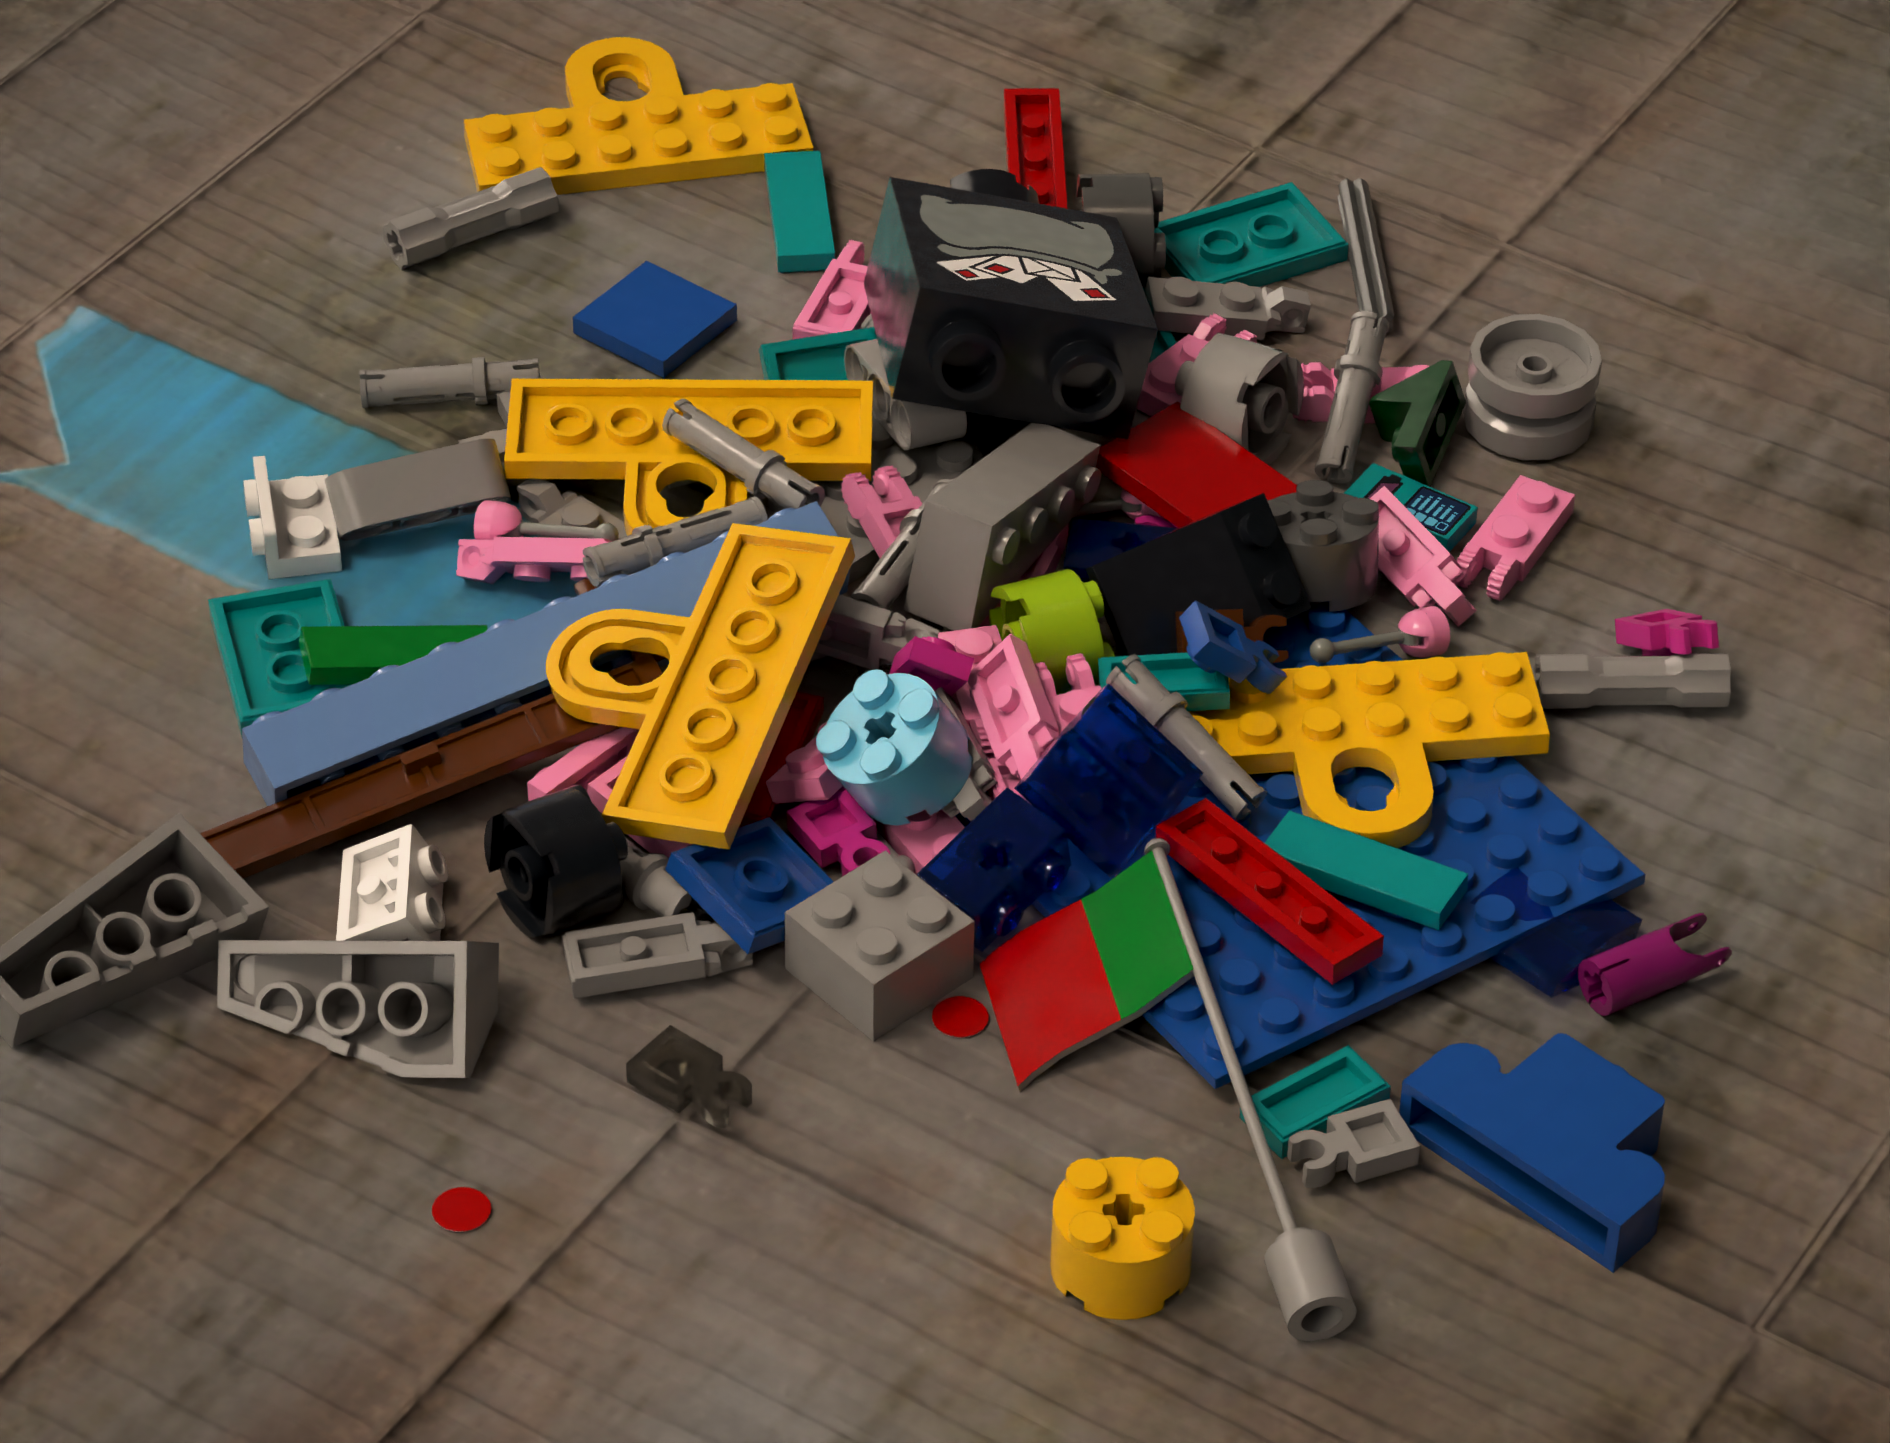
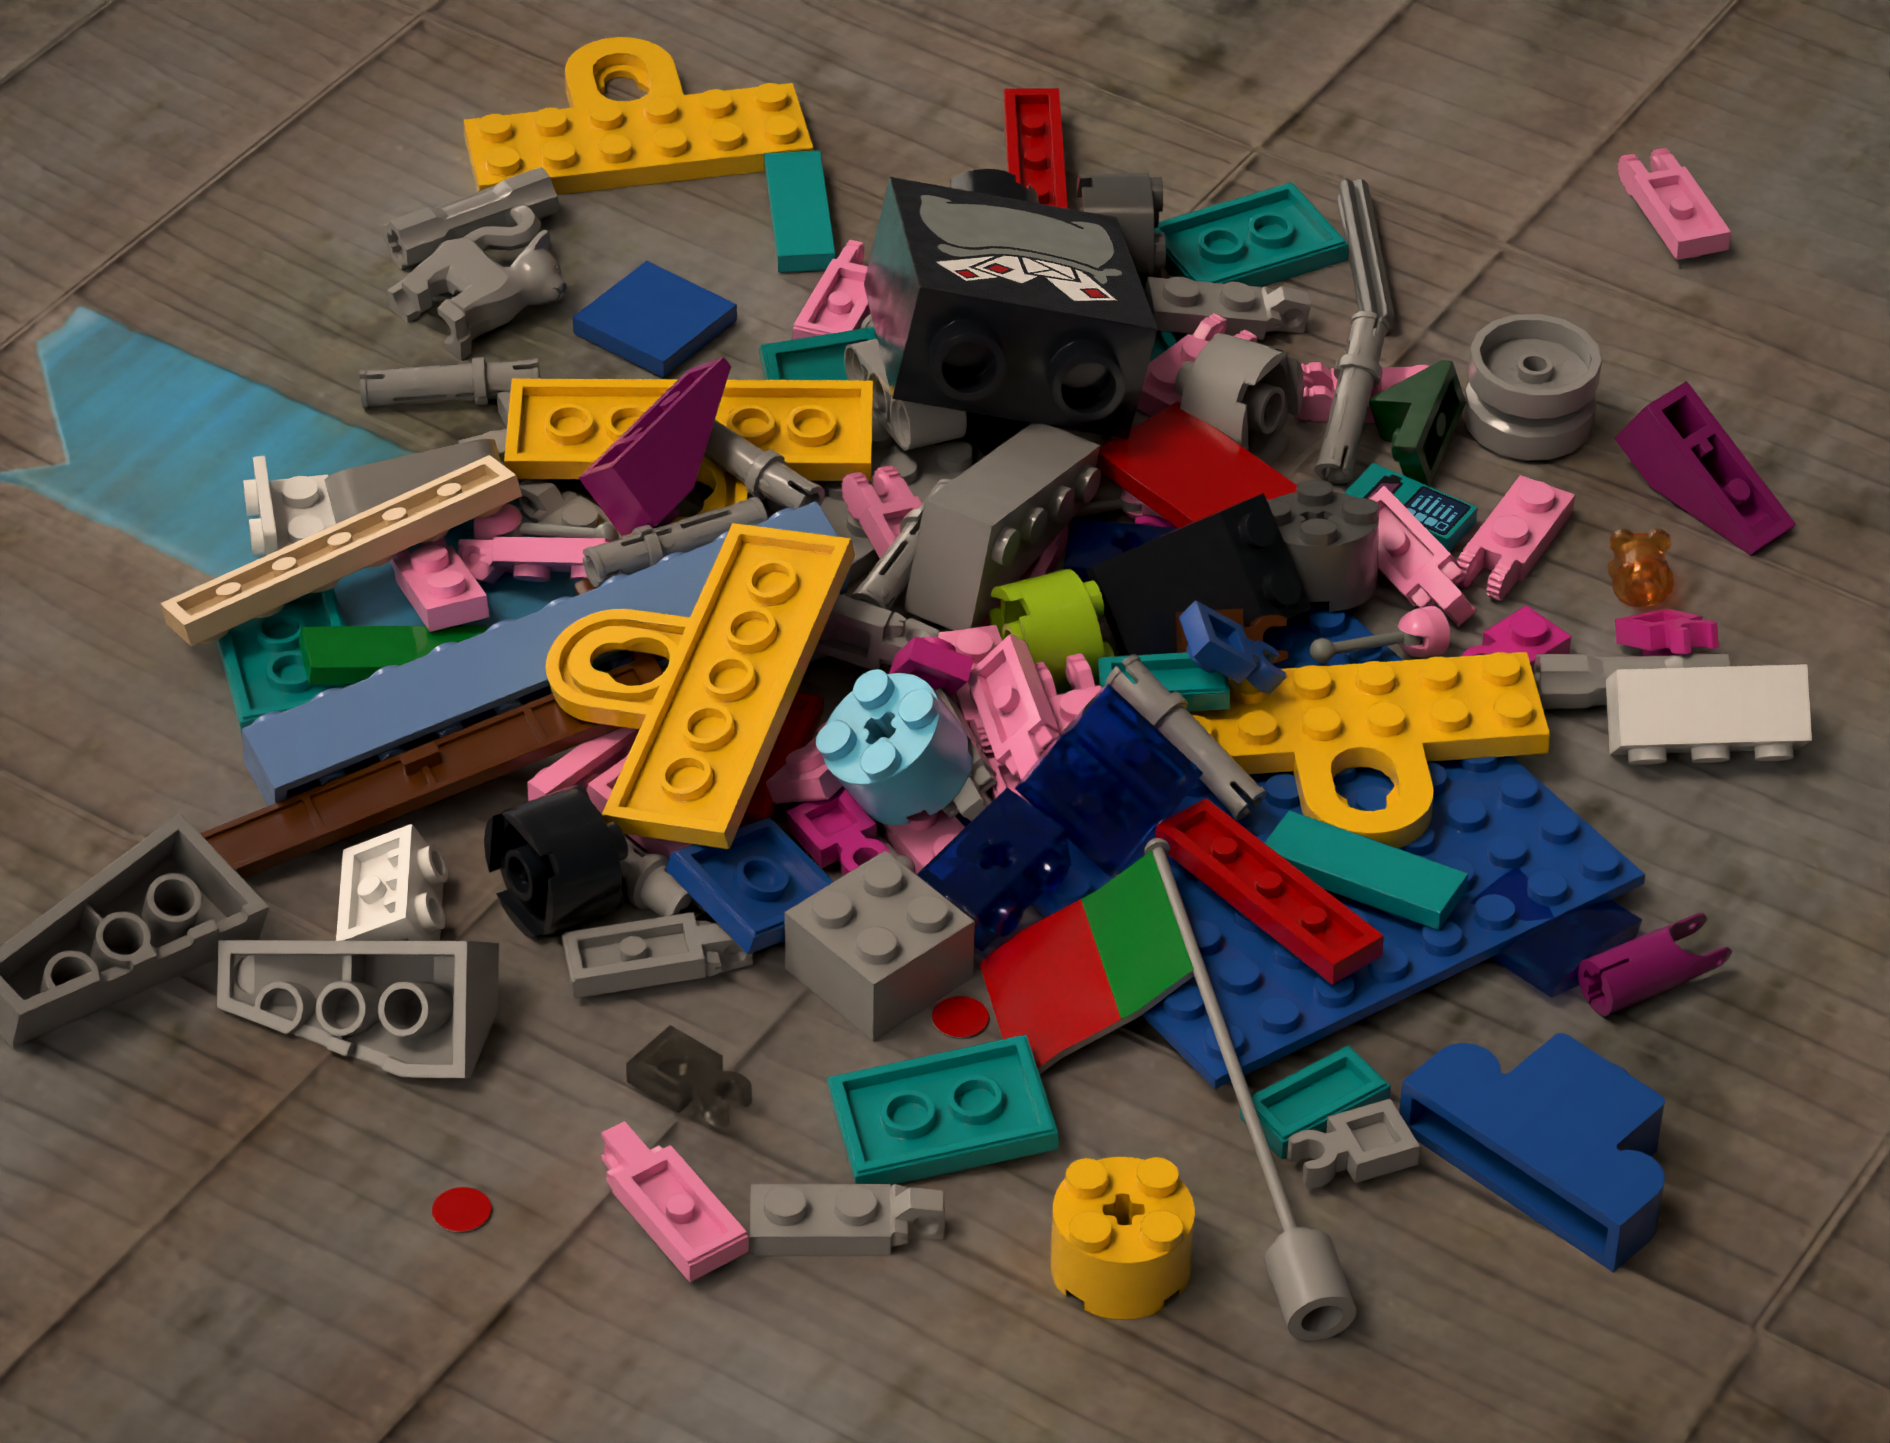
none -> tan plate [160,455,522,646]
none -> light grey animal [387,206,567,361]
none -> bright pink hinge [389,537,490,632]
none -> magenta slope [578,357,731,536]
none -> bright pink hinge [601,1121,749,1282]
none -> light grey hinge [750,1184,945,1256]
none -> teal tile [827,1035,1059,1186]
none -> dark pink plate [1461,605,1572,675]
none -> white brick [1606,664,1812,765]
none -> clear orange brick [1607,529,1674,607]
none -> magenta slope [1614,381,1796,556]
none -> bright pink hinge [1617,148,1731,260]

